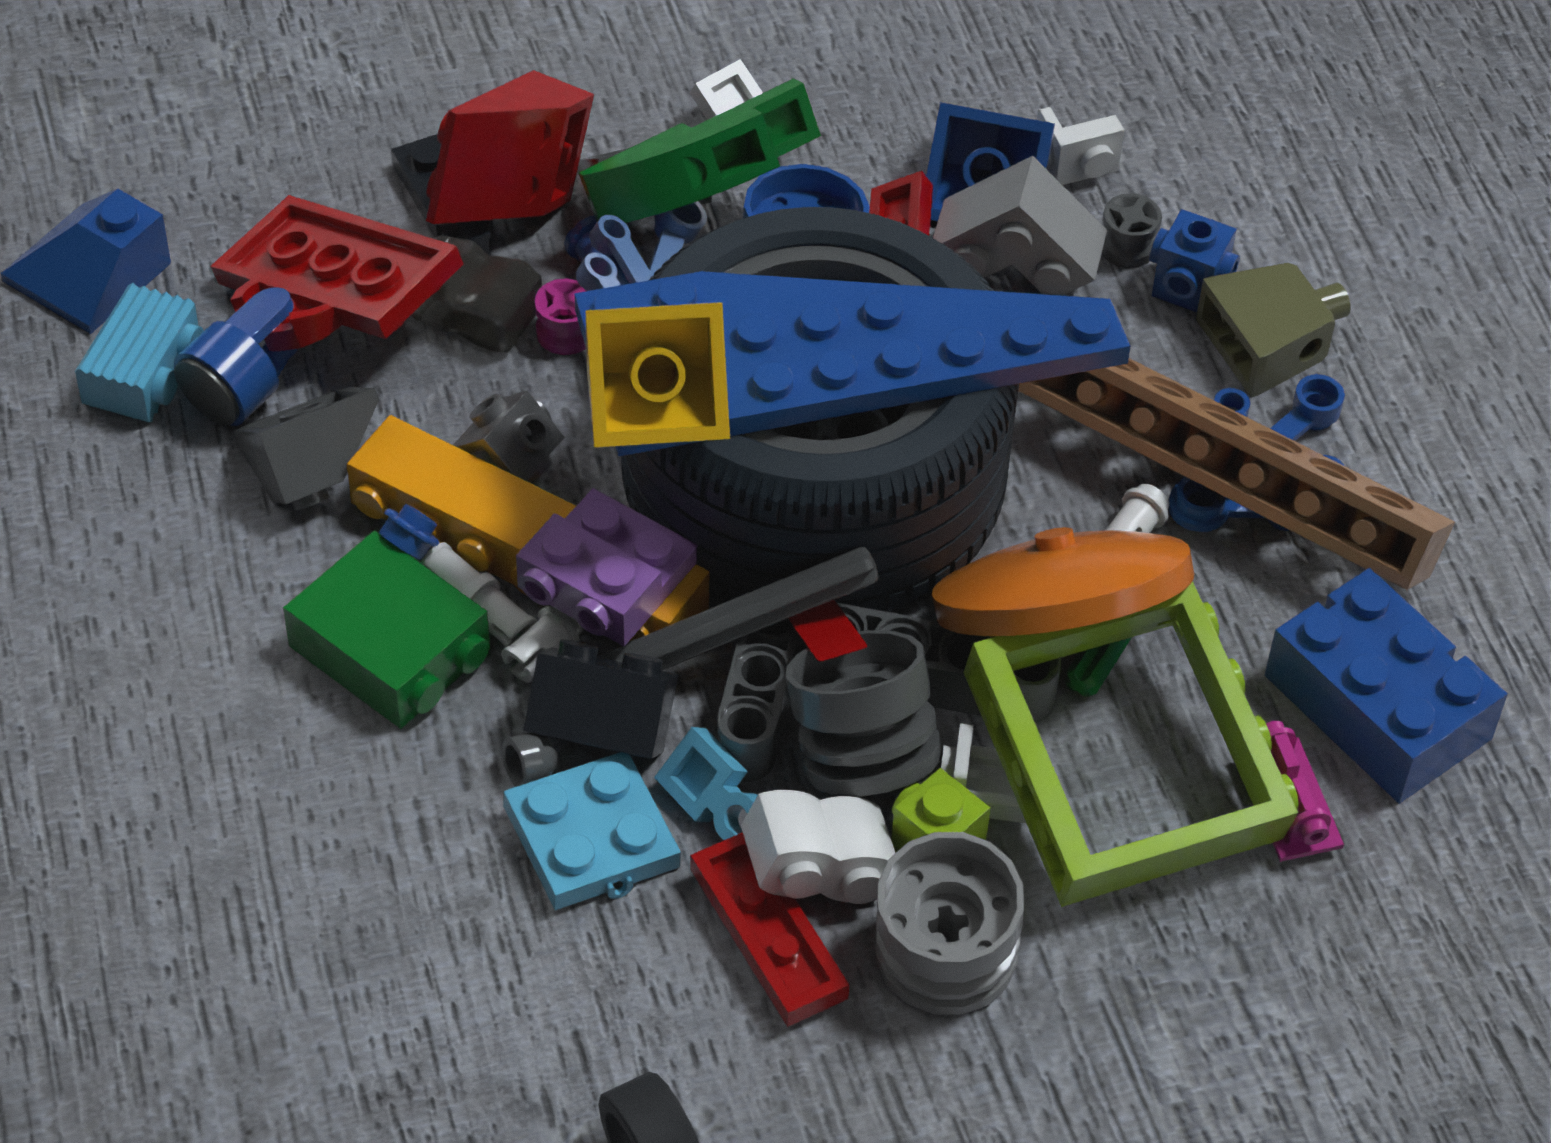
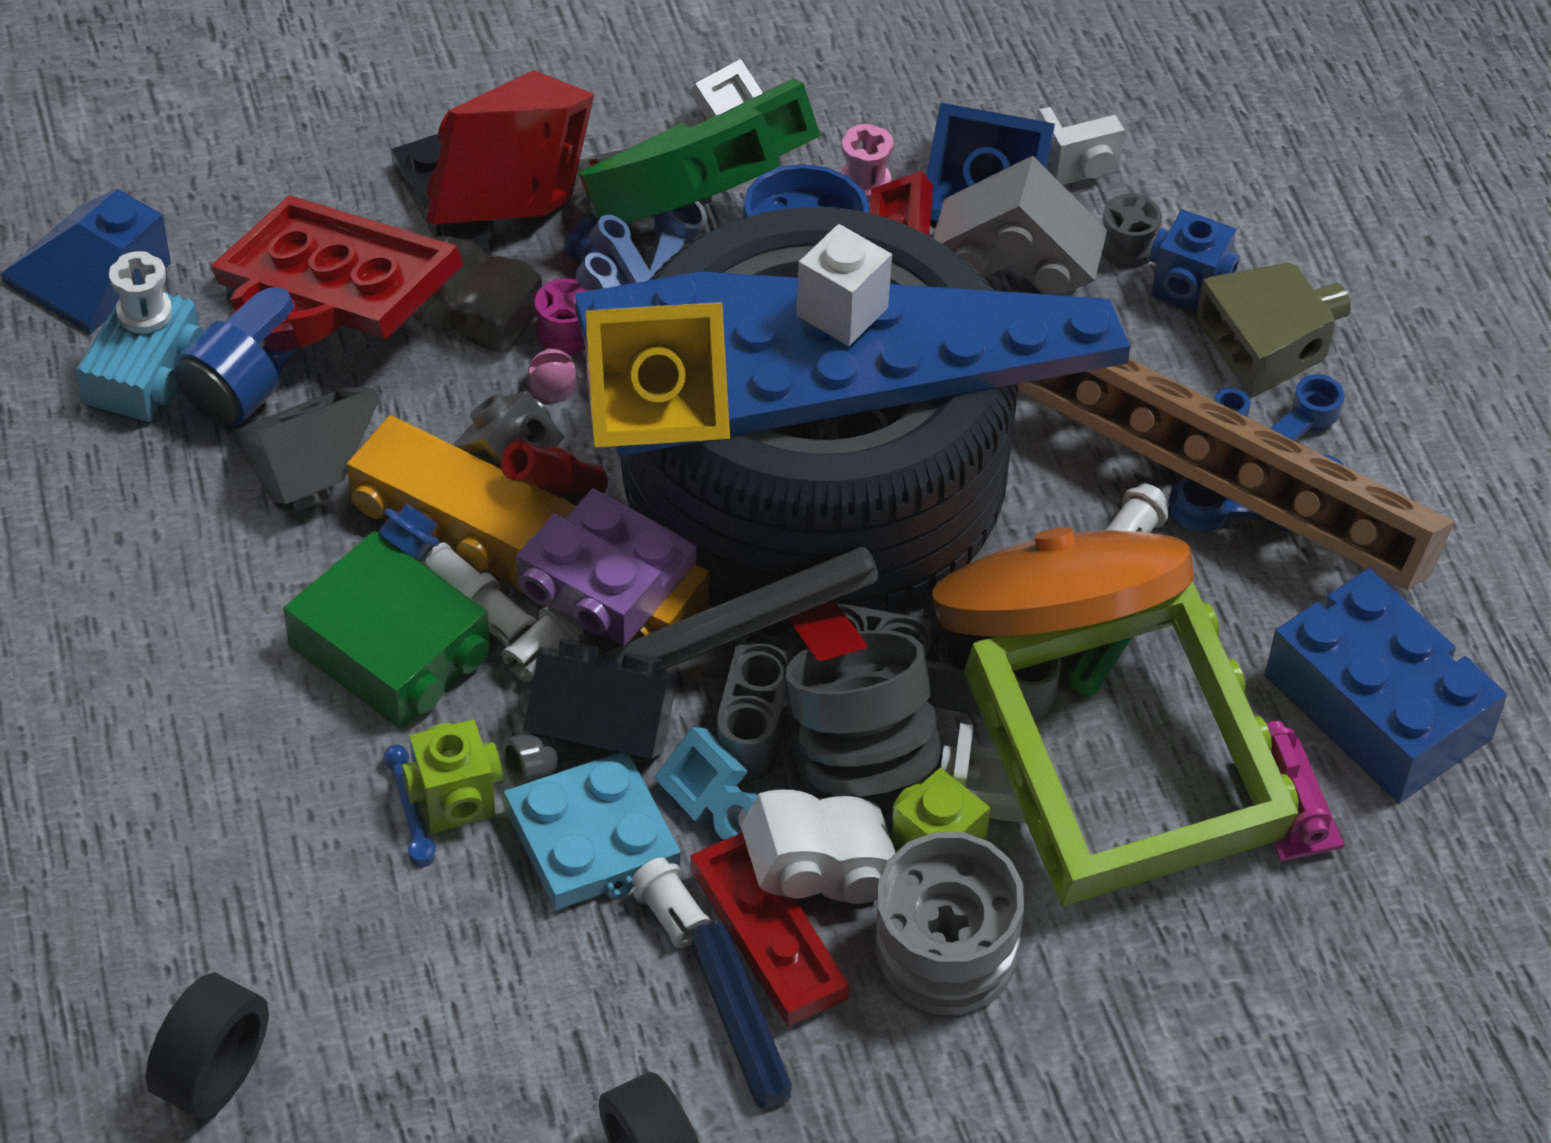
none -> white bush [109,251,172,334]
none -> black tyre [145,972,269,1119]
none -> blue hinge [383,745,436,867]
none -> lime brick [401,719,503,834]
none -> red pin [501,441,608,501]
none -> bright pink hinge [528,348,577,403]
none -> white pin [632,857,712,948]
none -> dark blue axle [692,921,792,1109]
none -> white brick [796,224,892,346]
none -> bright pink bush [841,124,894,201]

